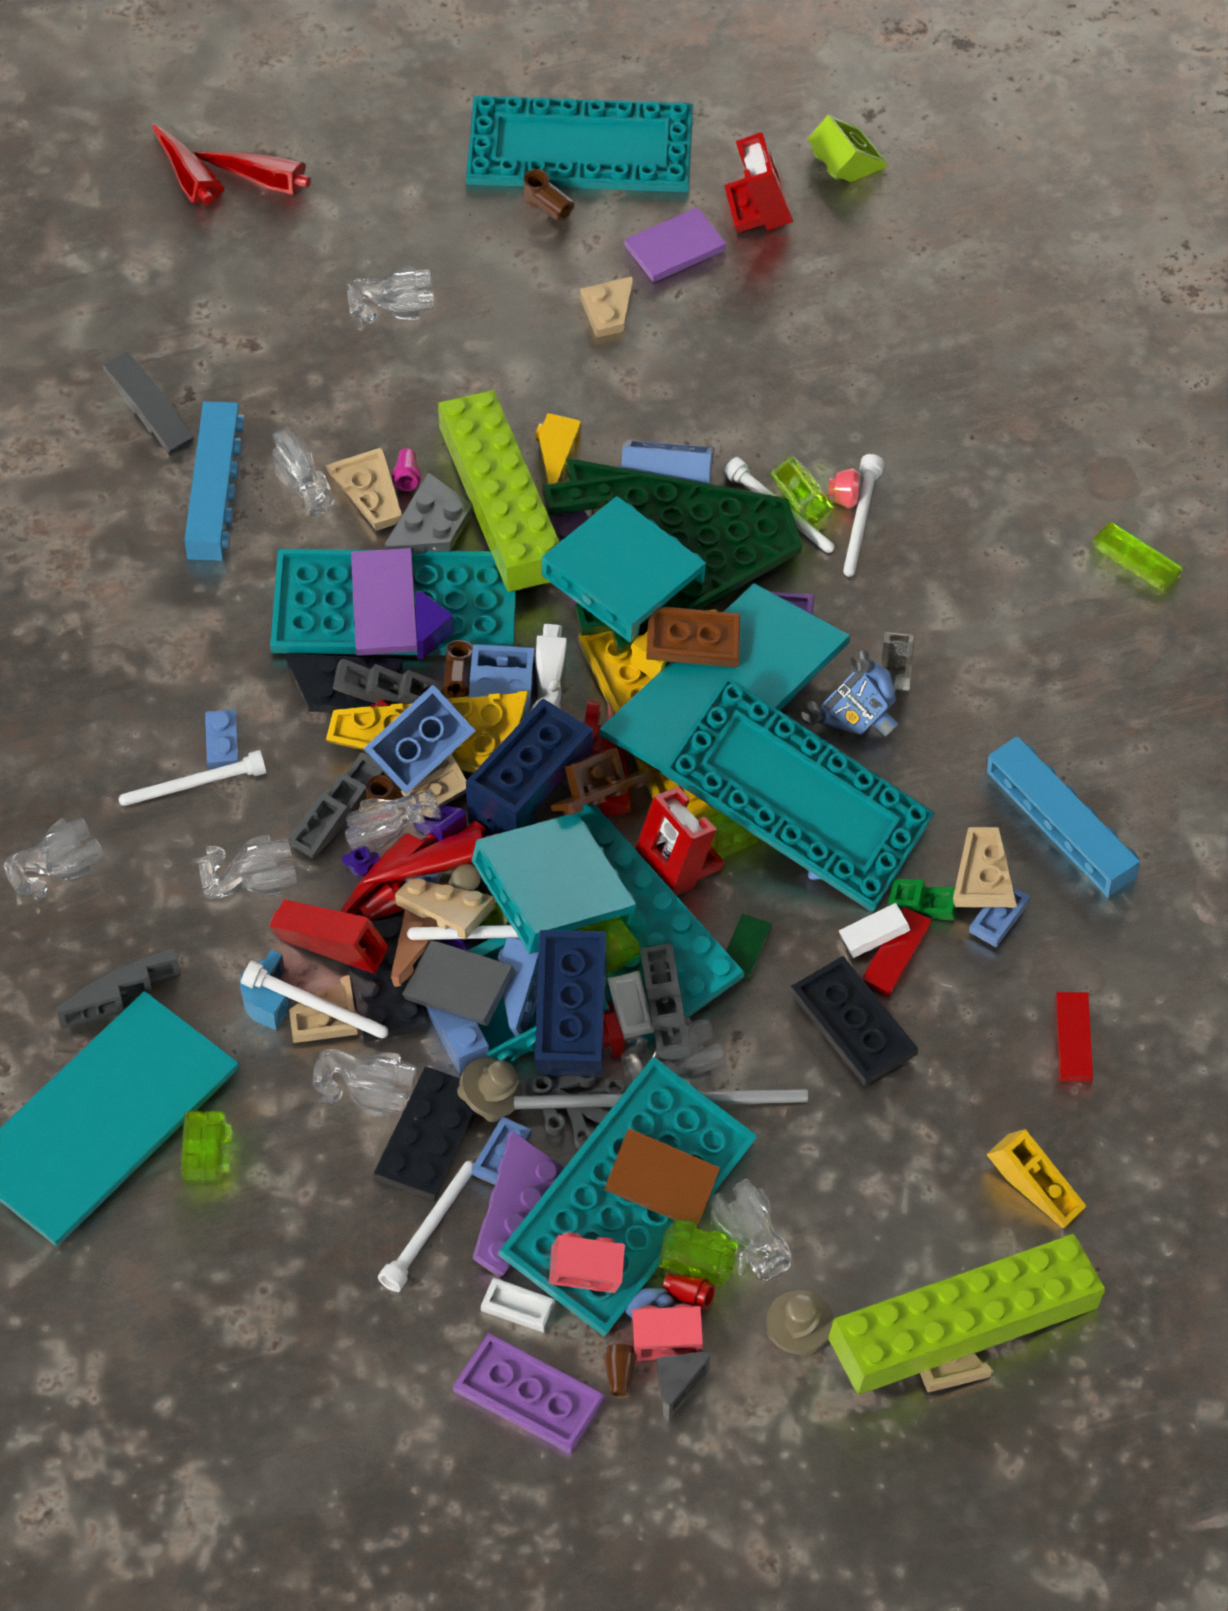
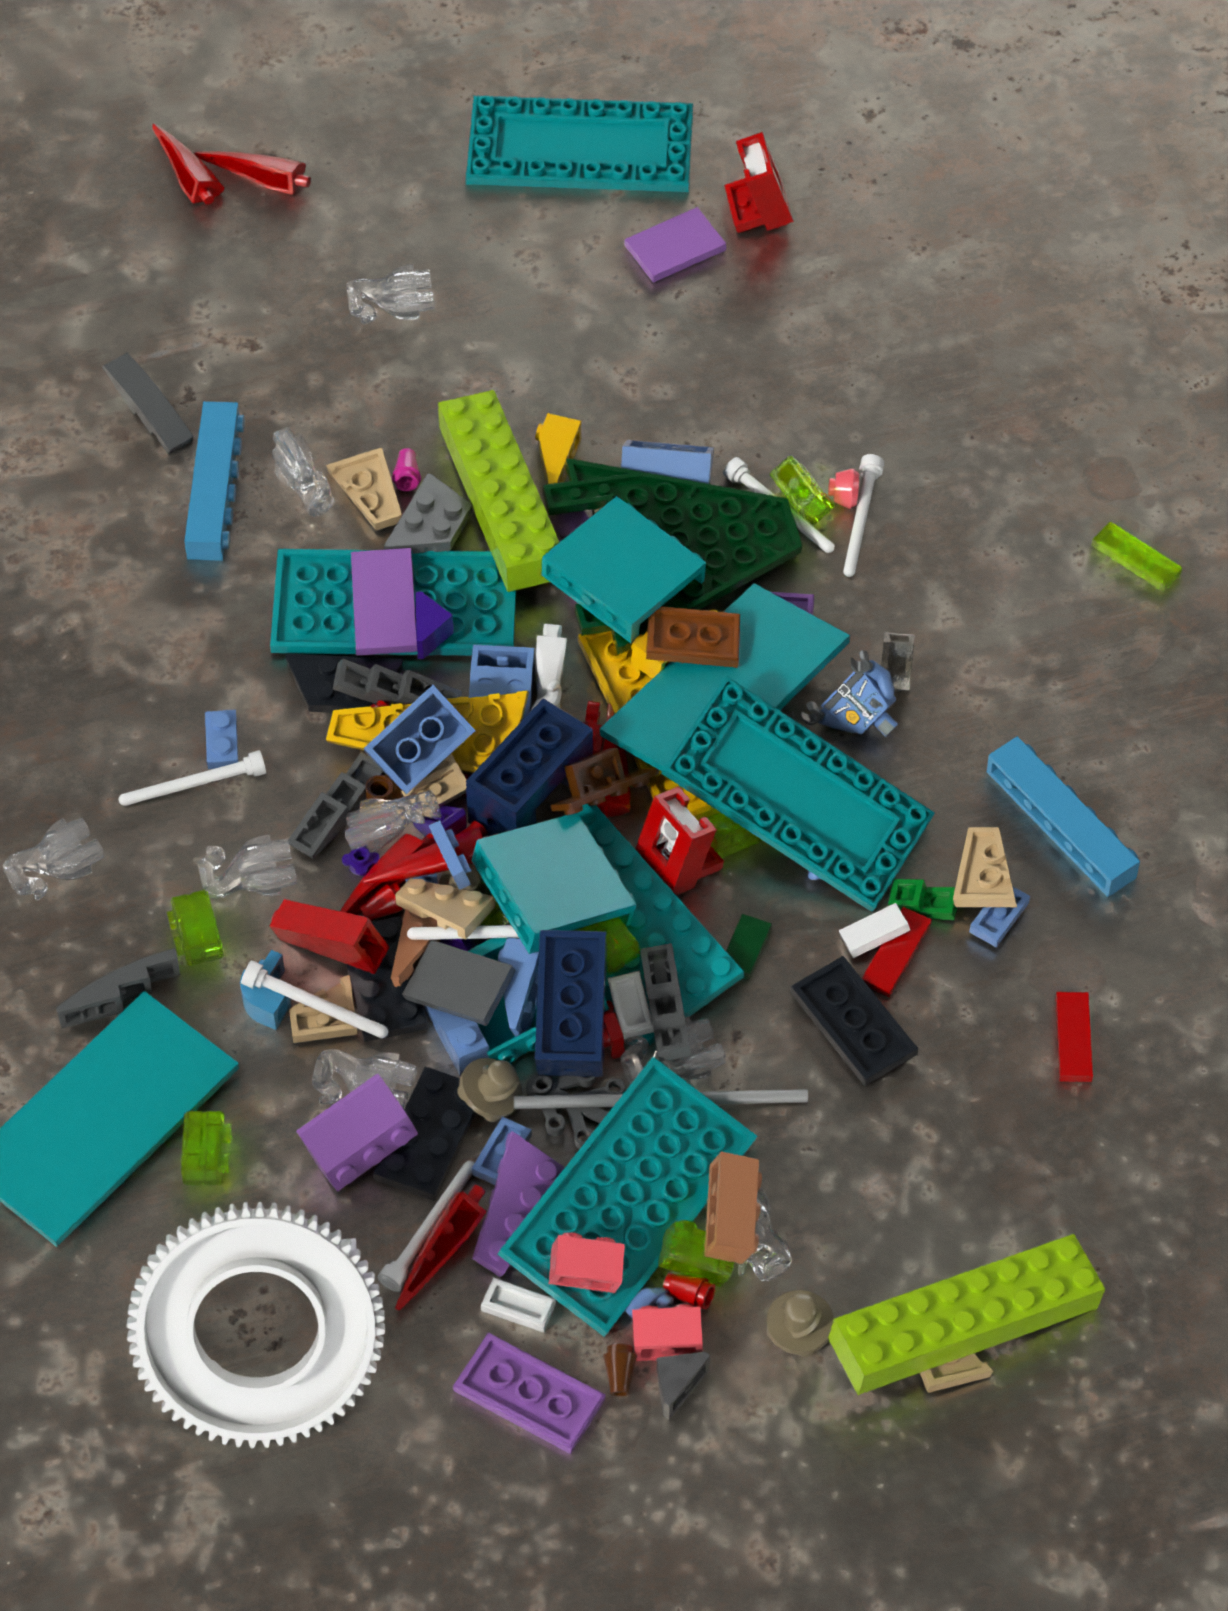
reddish brown piece [443,640,473,698] -> none
reddish brown piece [523,169,574,222] -> none
tan wing [580,276,633,338] -> none
dark orange tile [604,1129,720,1229] -> none
lime slope [807,115,888,182] -> none
yellow slope [986,1129,1087,1228] -> none
none -> white piece [127,1202,385,1448]
none -> clear neon green brick [166,889,224,966]
none -> medium lavender slope [296,1073,418,1191]
none -> red piece [394,1185,487,1311]
none -> medium blue plate [429,820,471,890]
none -> nougat brick [704,1151,762,1264]

